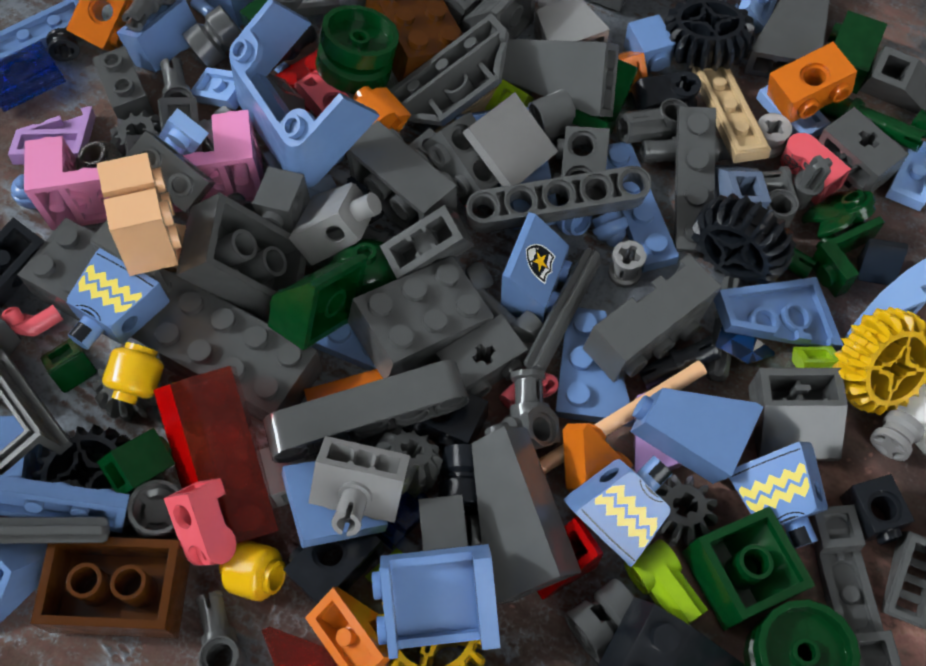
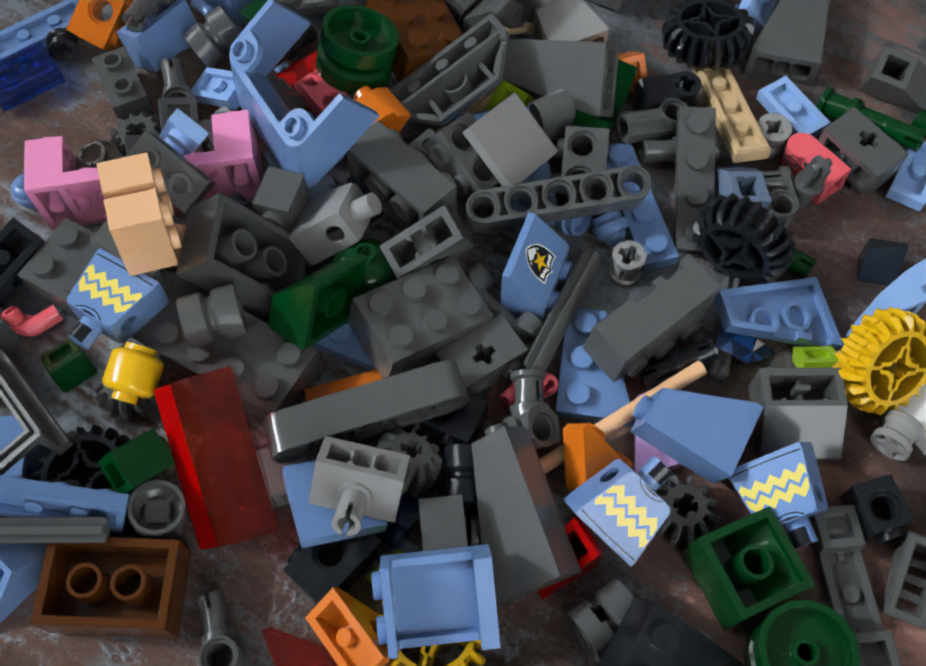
lavender wing [8,106,96,165] -> none
coral leg [164,478,236,566] -> none
yellow head [219,540,286,602] -> none
medium blue brick [624,14,676,73] -> none
lime piece [624,539,708,625] -> none
orange brick [767,42,857,123] -> none
dark green plate [801,189,876,239] -> none
dark green bracket [812,216,885,298] -> none
dark green brick [827,10,887,94] -> none
none -> dark grey wheel [176,283,248,349]
none -> tan hinge [504,22,534,37]

